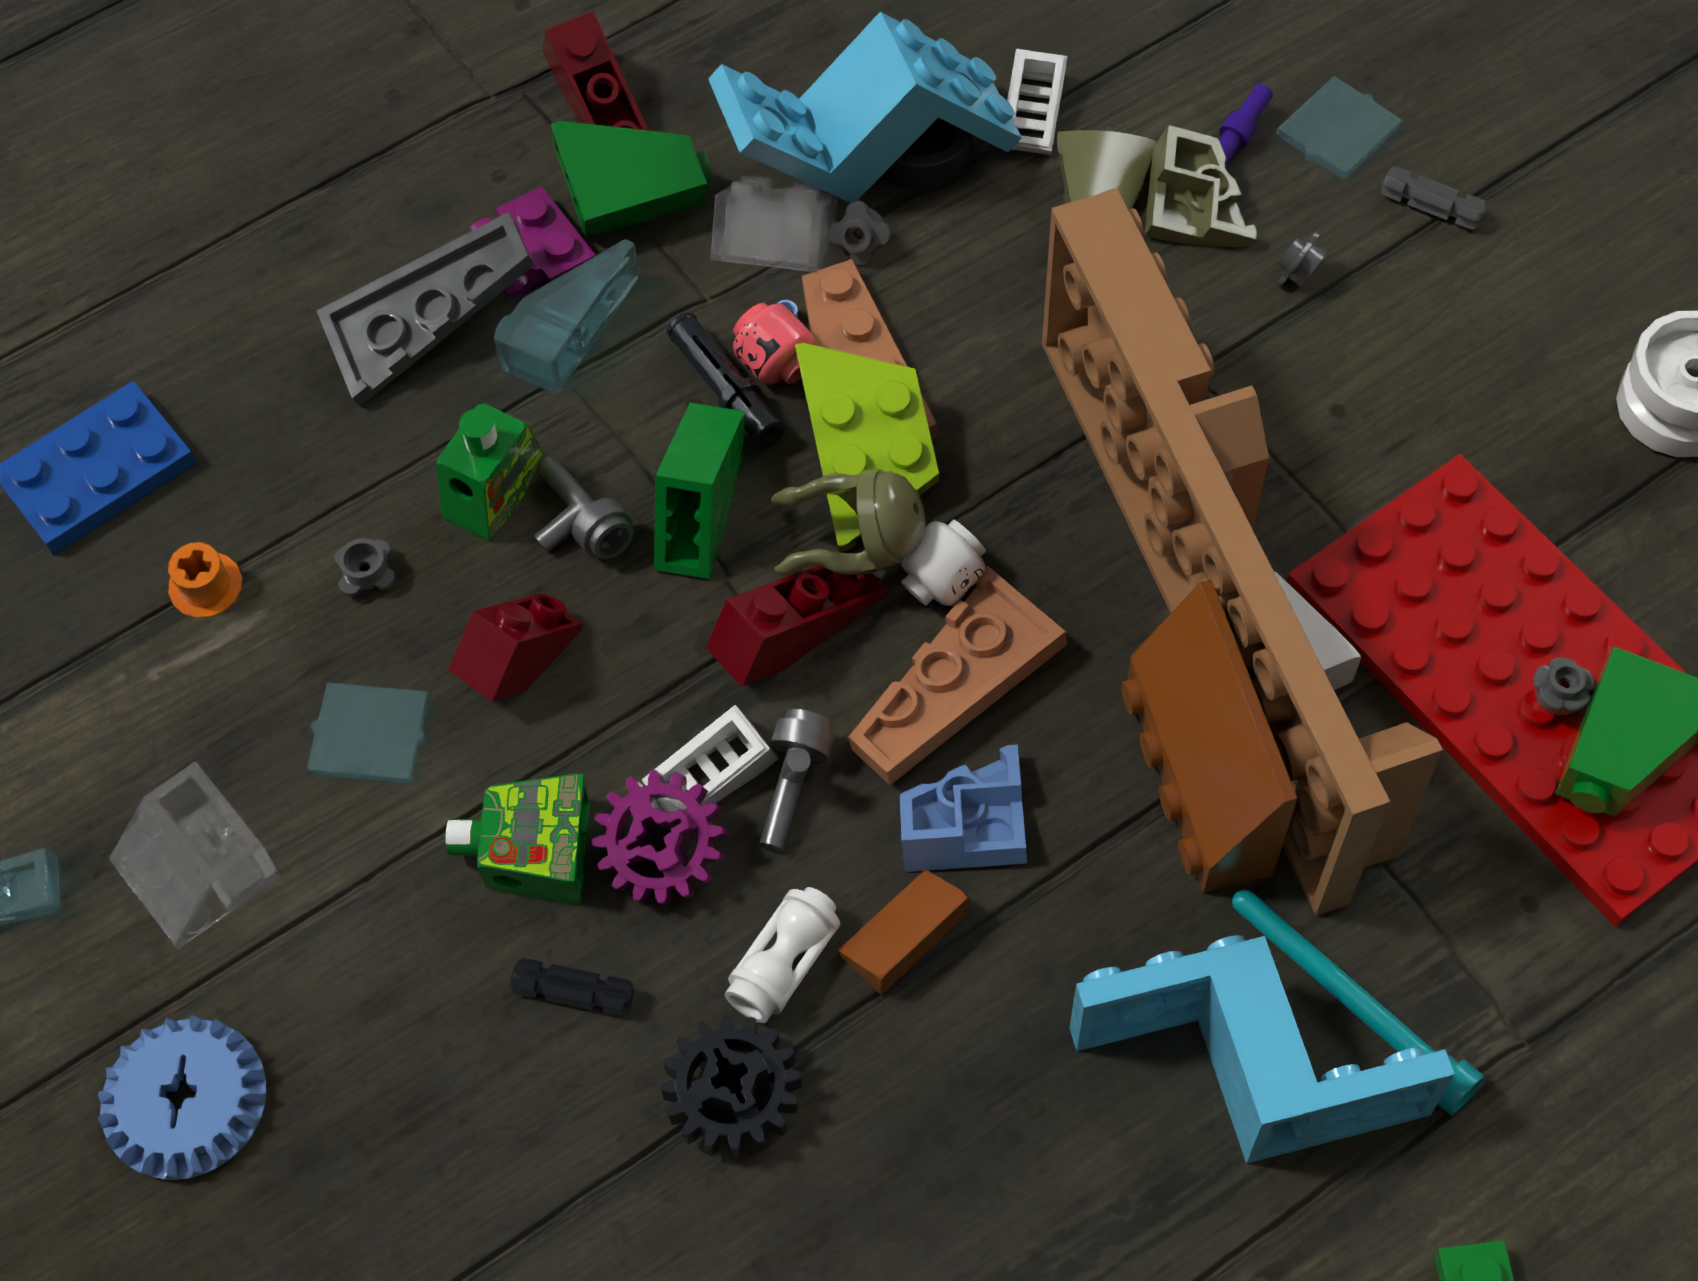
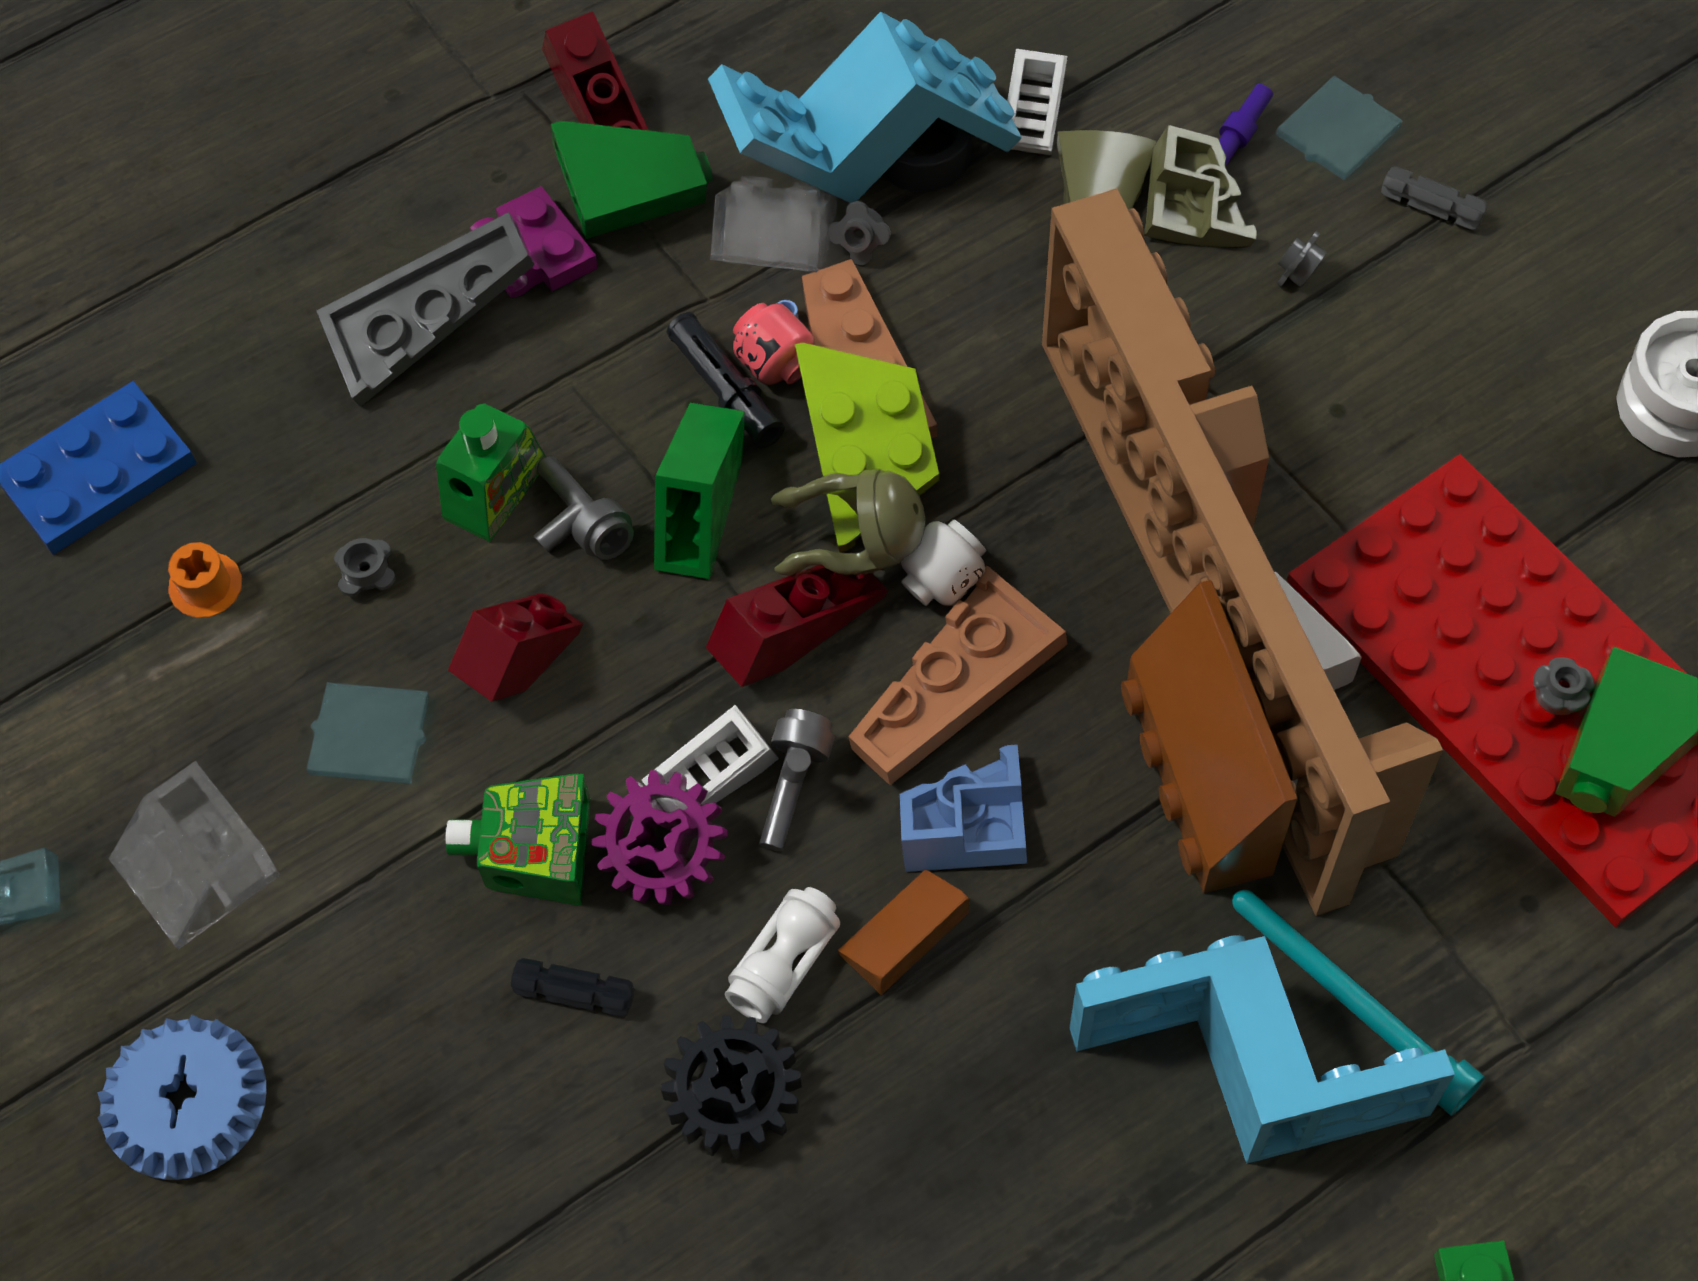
clear light blue slope [494,239,640,394] -> none

